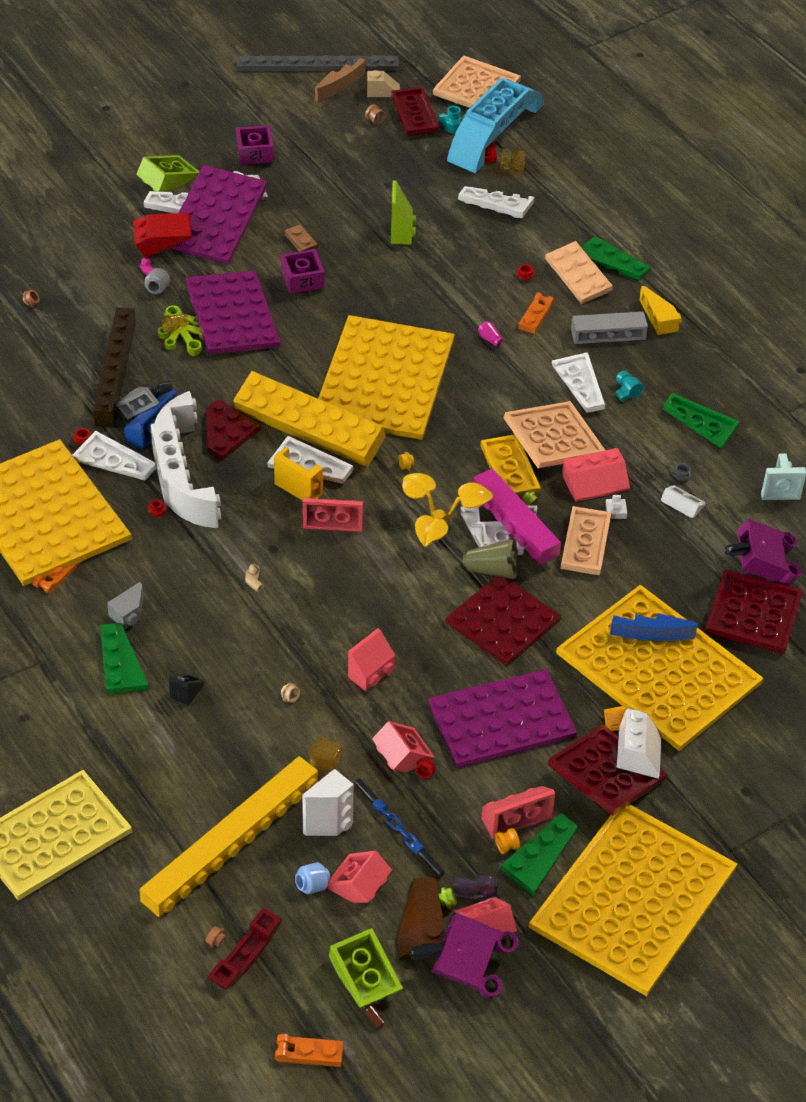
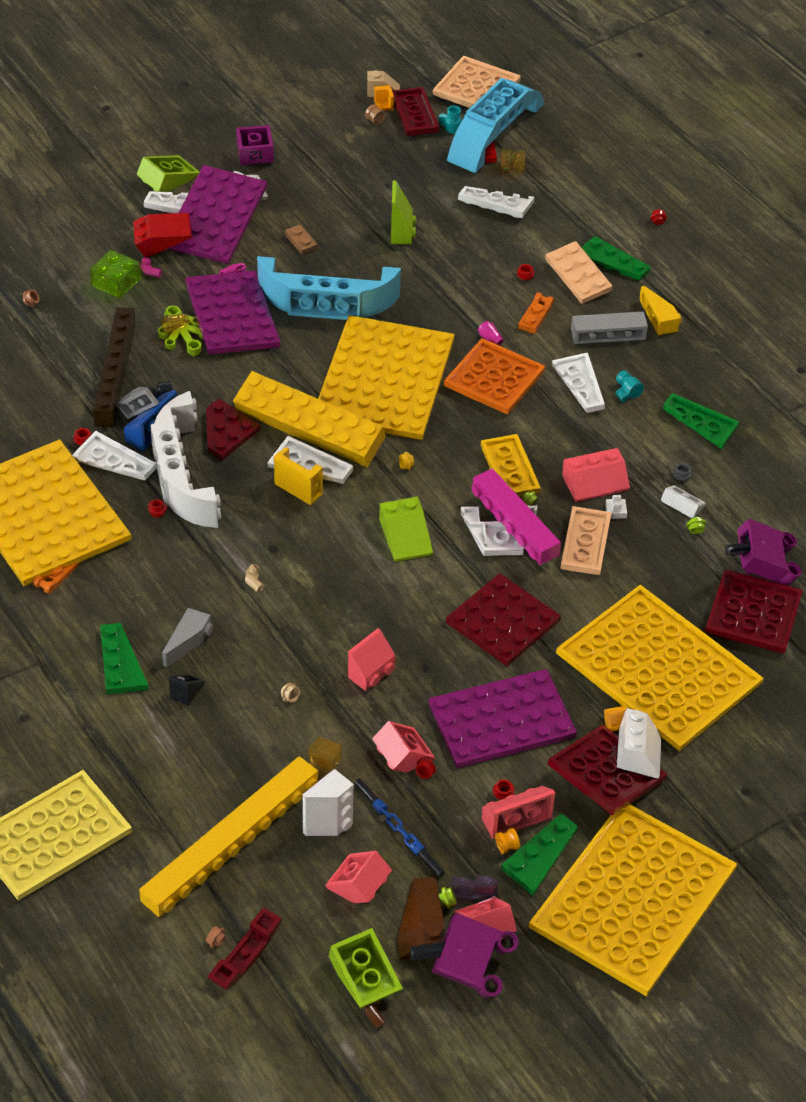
light grey slope [107,582,143,630] -> none
light grey head [144,268,170,294] -> none
dark grey plate [237,55,399,71] -> none
orange plate [274,1034,343,1067] -> none
magenta brick [281,249,325,294] -> none
light blue head [295,862,330,894] -> none
coral slope [303,498,364,532] -> none
medium nougat slope [315,58,366,102] -> none
yellow plant [402,473,493,547] -> none
olive cone [463,539,519,579] -> none
light nougat plate [504,401,605,468] -> none
blue slope [610,613,698,641] -> none
light aqua bracket [761,453,806,500] -> none
none -> clear neon green brick [89,249,141,298]
none -> light grey slope [162,608,213,667]
none -> dark pink arm [219,263,246,274]
none -> medium azure slope [257,256,401,320]
none -> light orange panel [374,85,394,111]
none -> lime slope [379,496,433,562]
none -> orange plate [444,338,545,415]
none -> red plate [493,779,515,800]
none -> red plate [650,209,667,225]
none -> lime plate [686,517,706,534]

